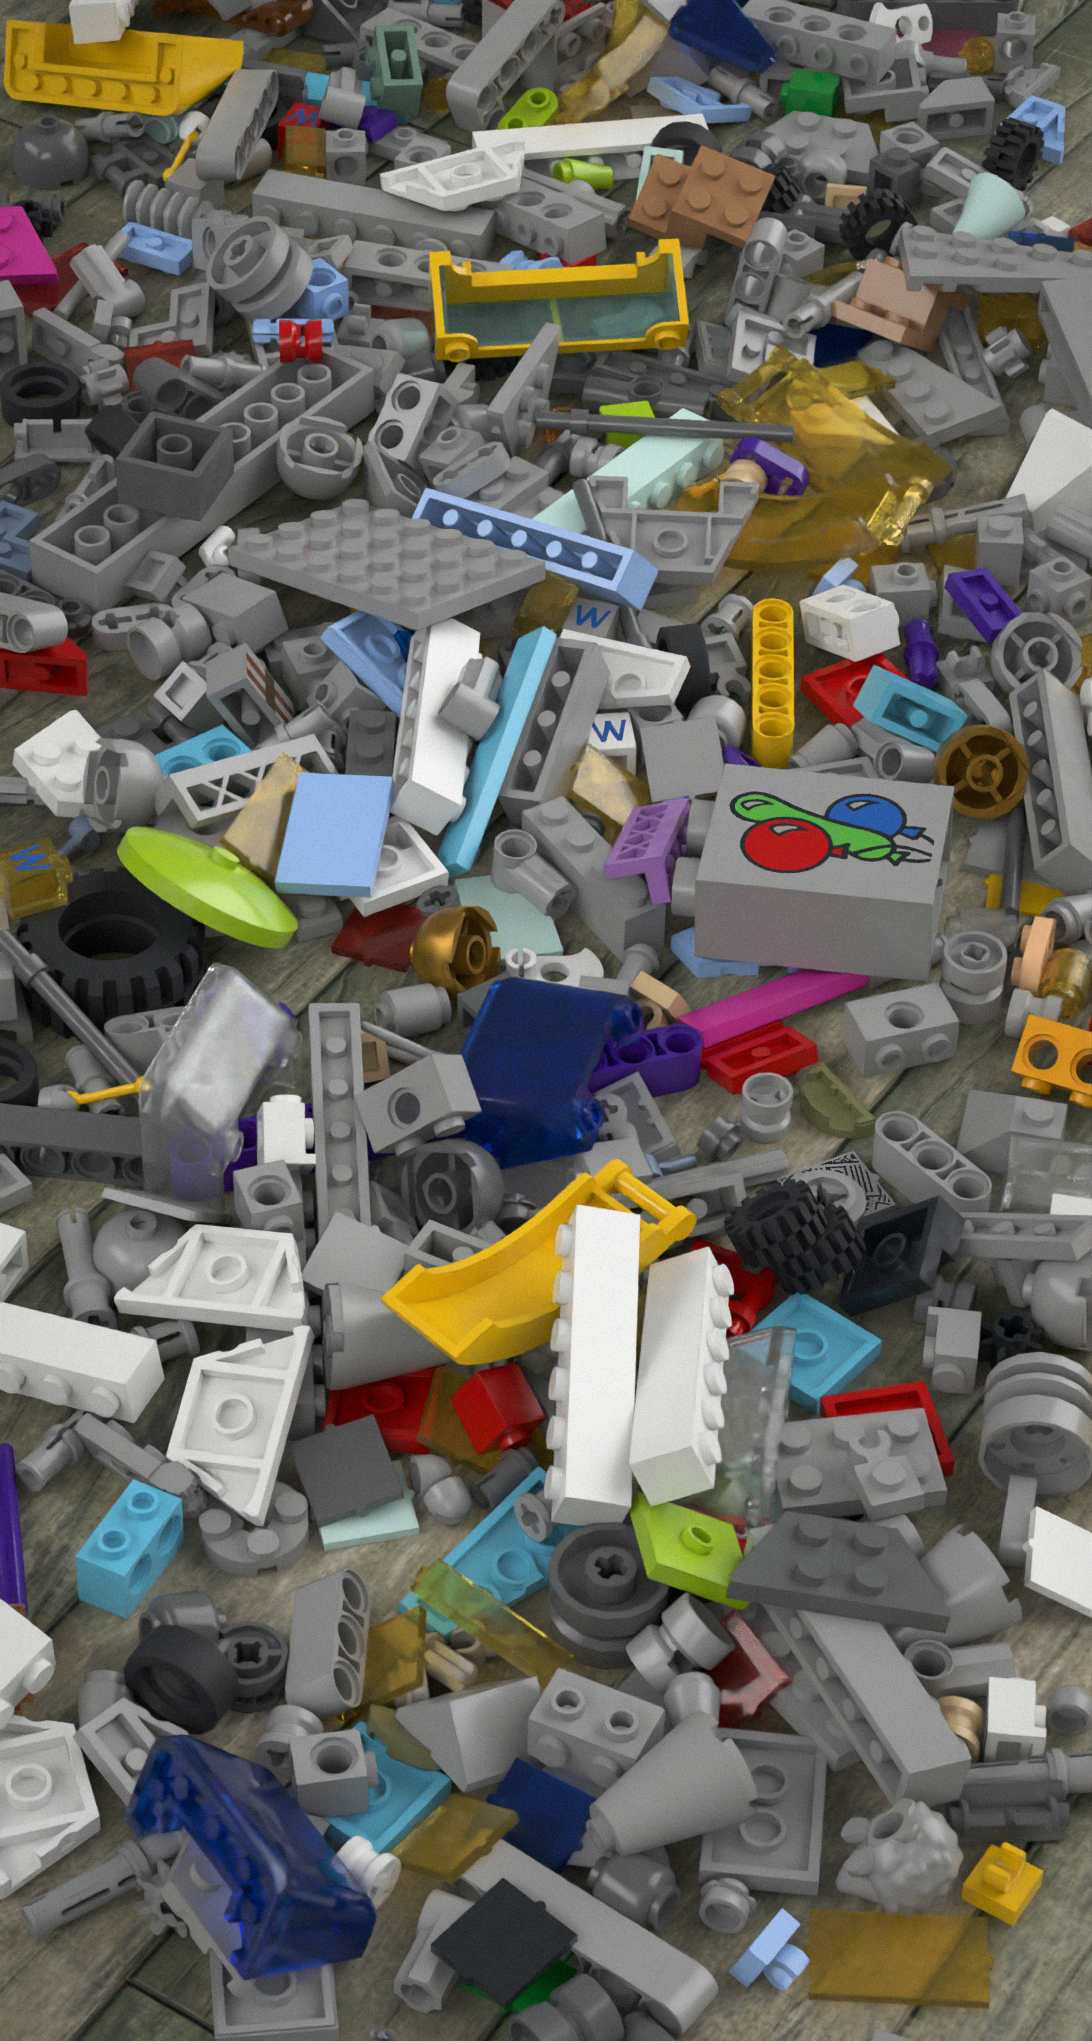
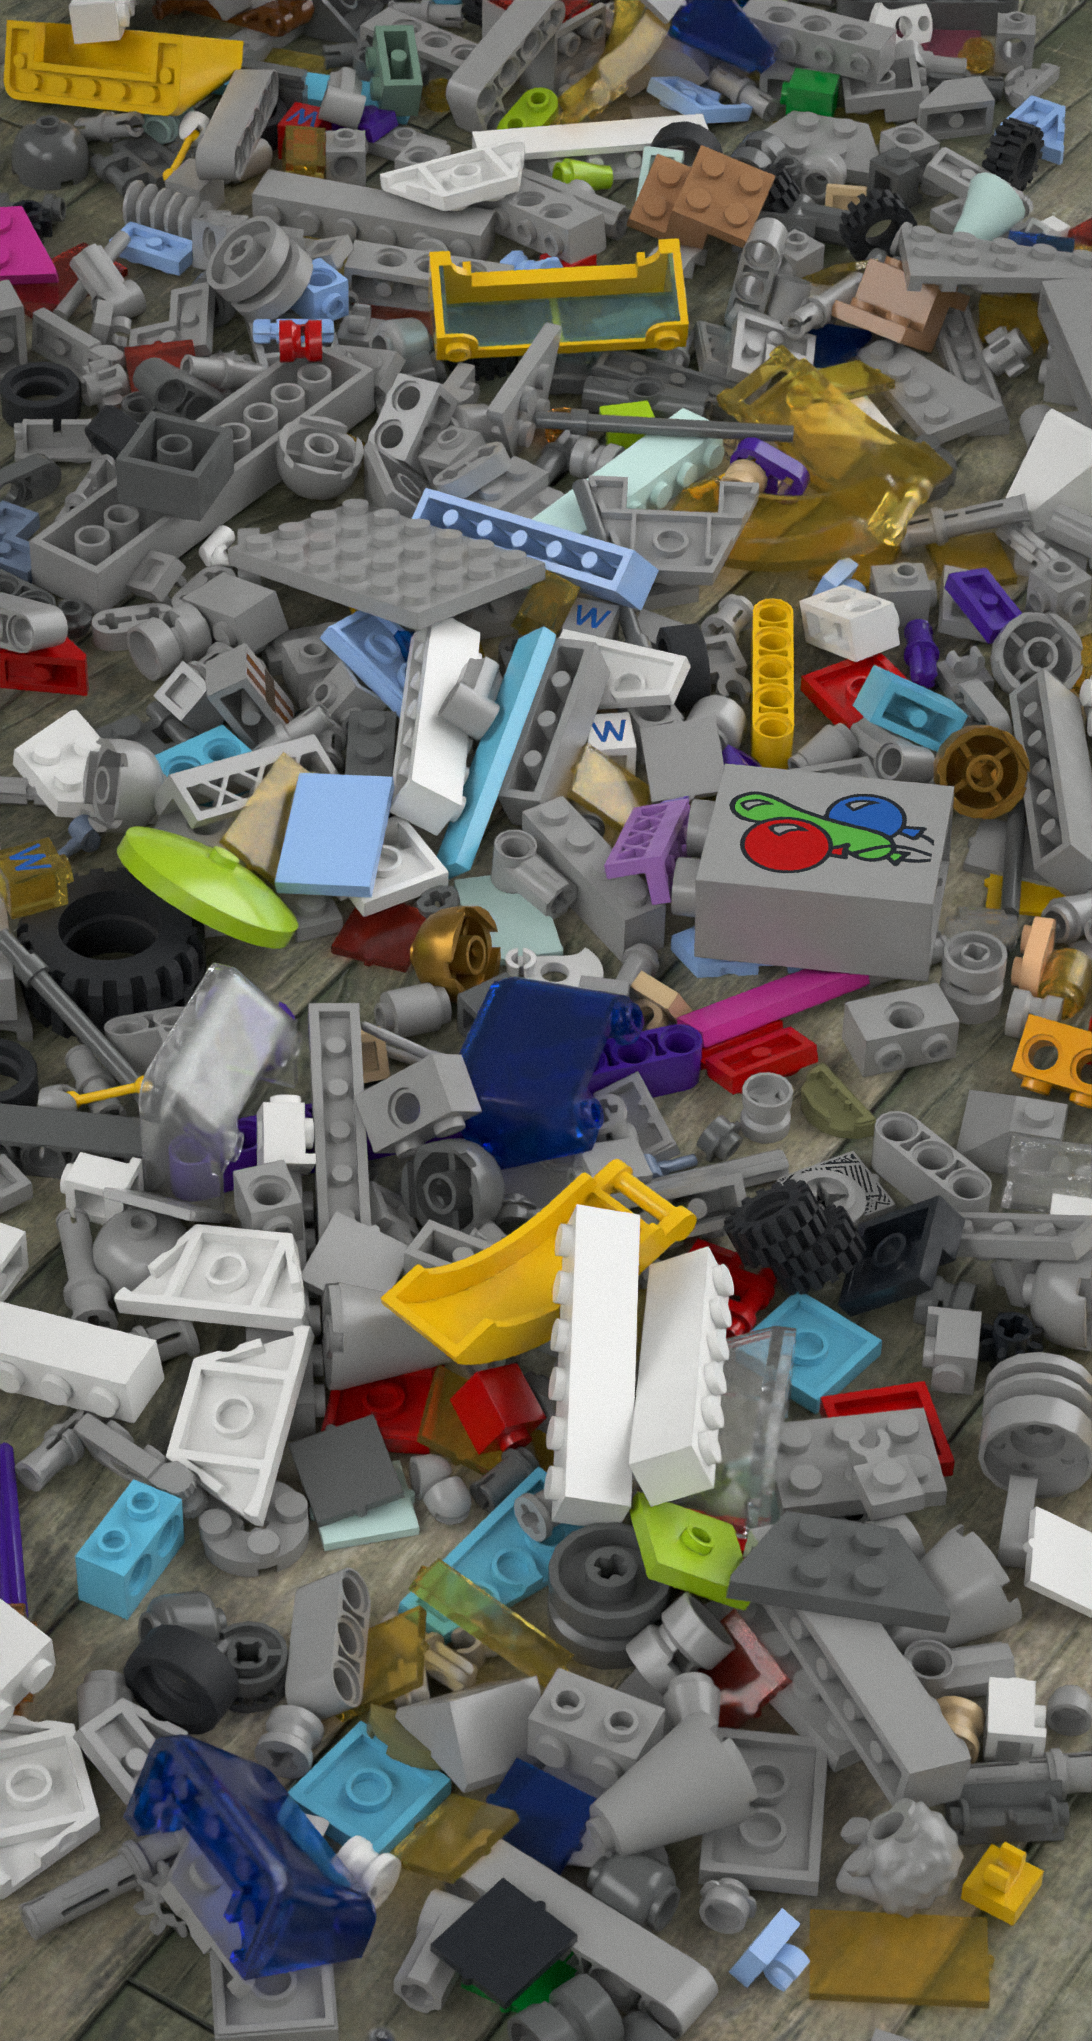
light grey brick [289,1729,378,1818] -> none
light grey brick [973,515,1024,586] -> none
none -> white brick [60,1152,144,1225]

